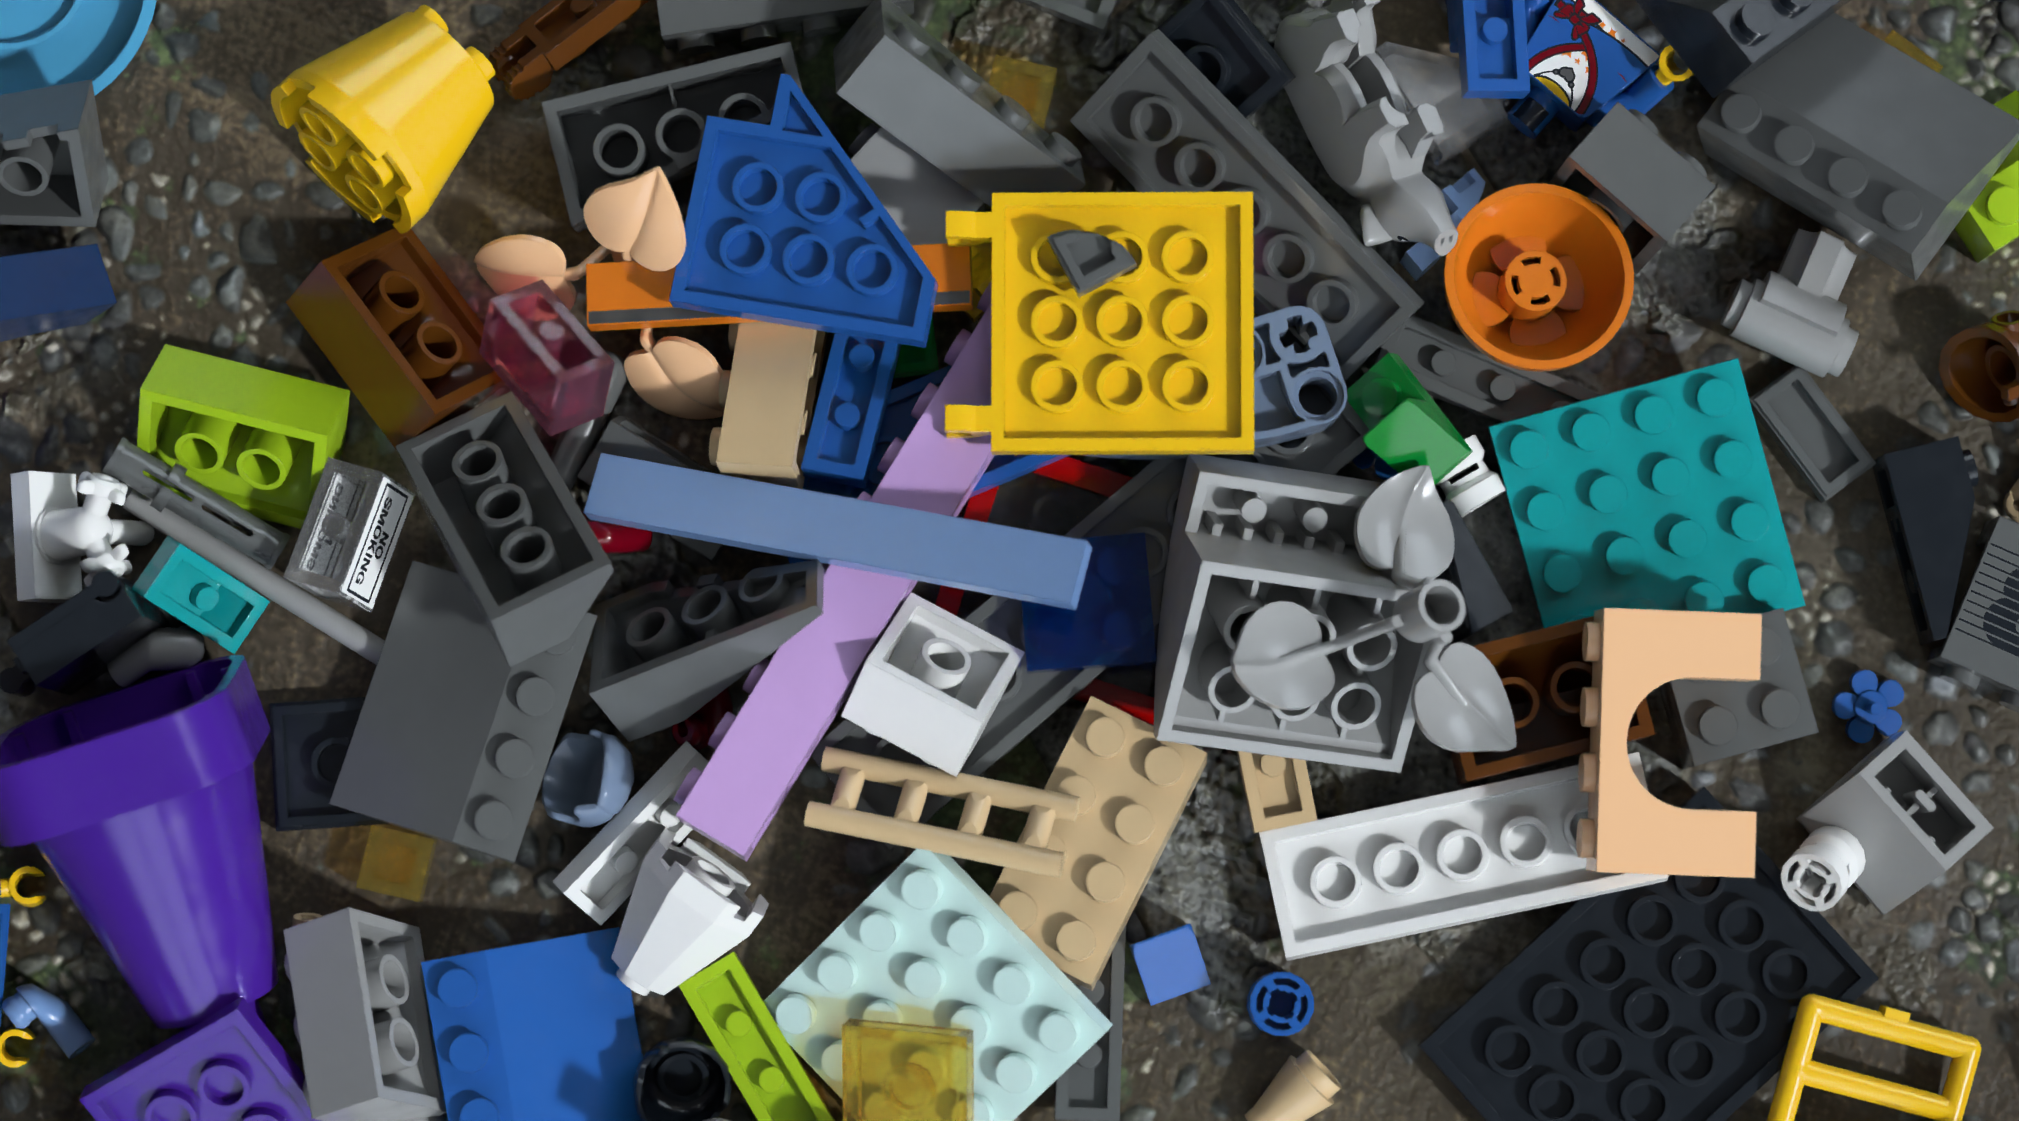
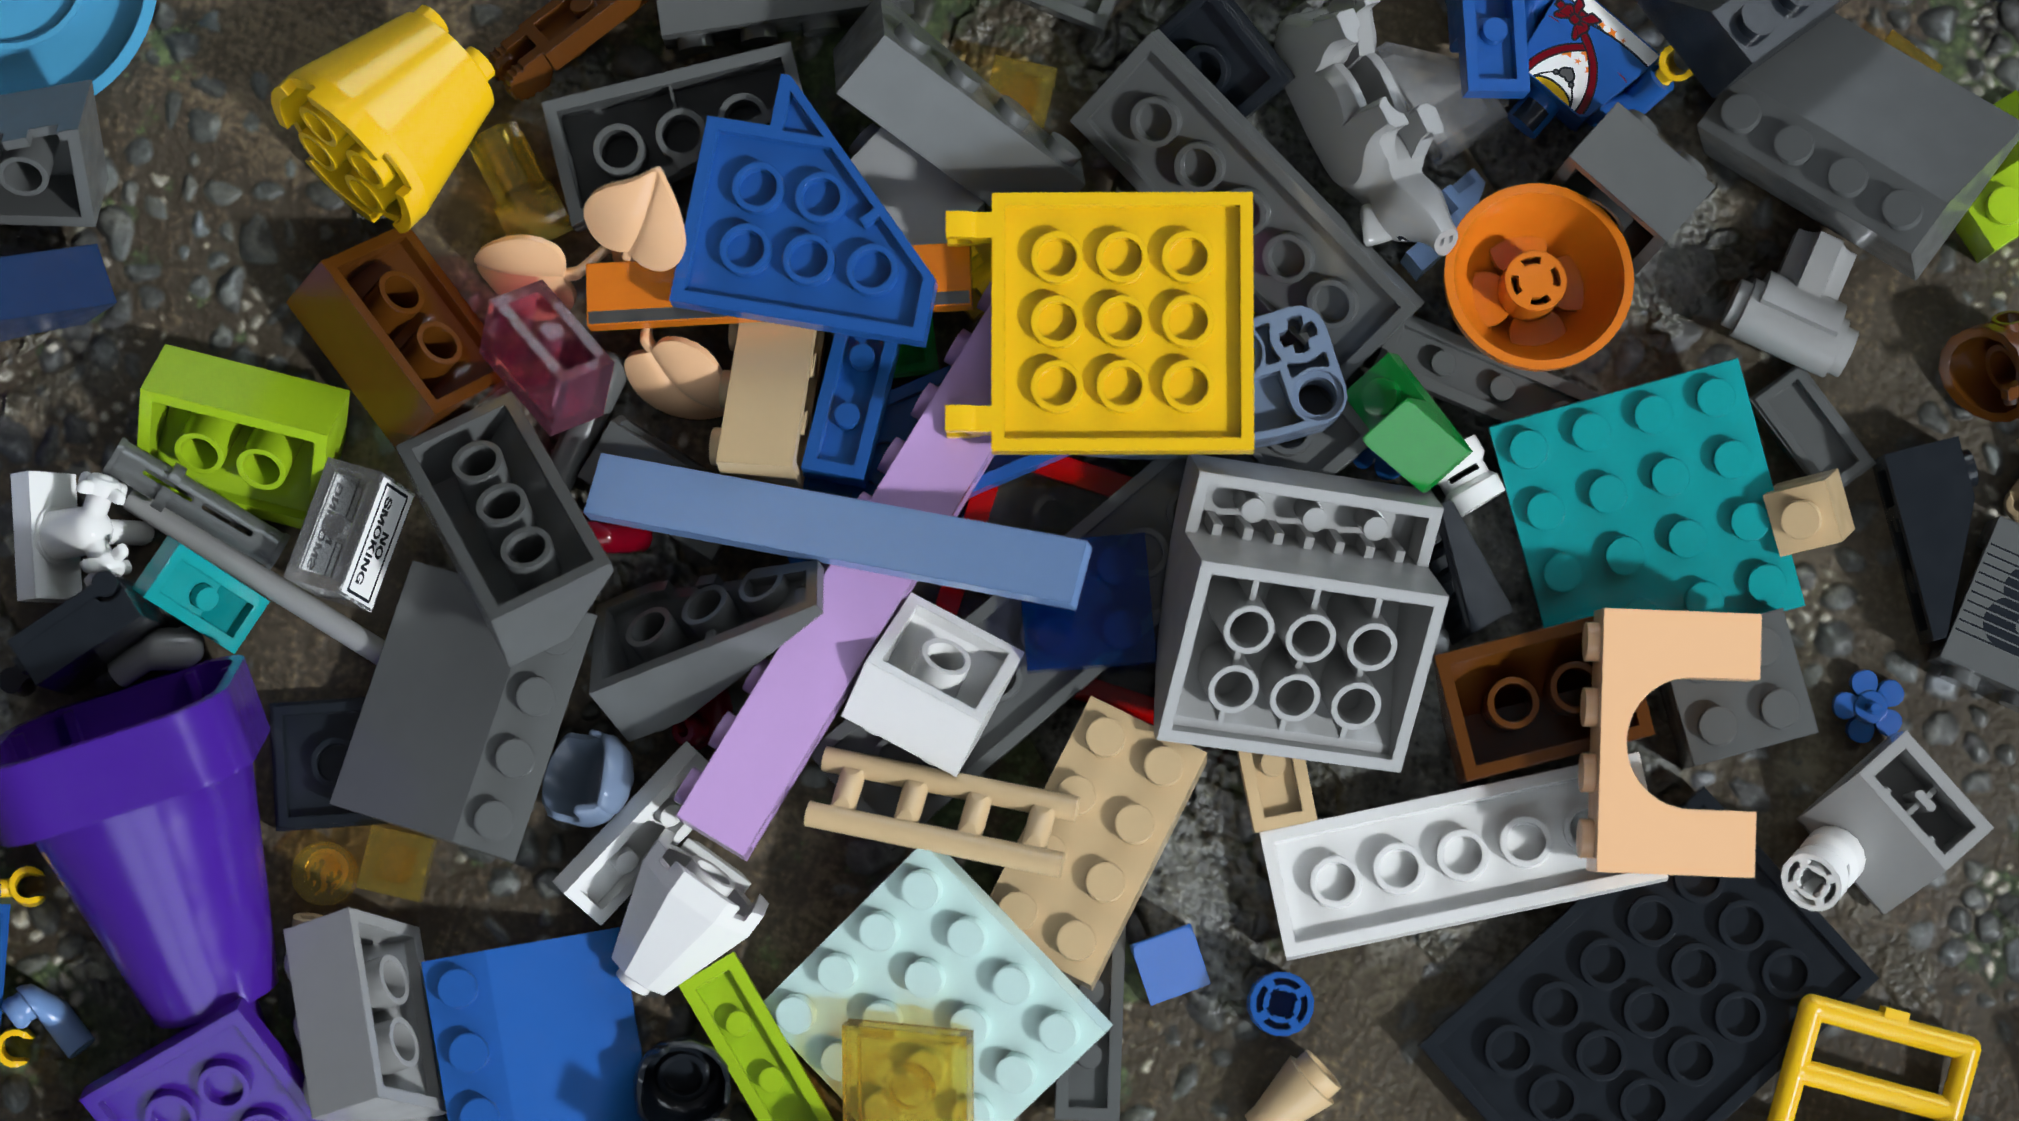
dark grey tile [1047,230,1136,298] -> none
light grey plant [1230,465,1516,752] -> none
none -> clear yellow tile [291,841,359,906]
none -> clear yellow piece [468,120,574,241]
none -> tan brick [1763,468,1855,557]

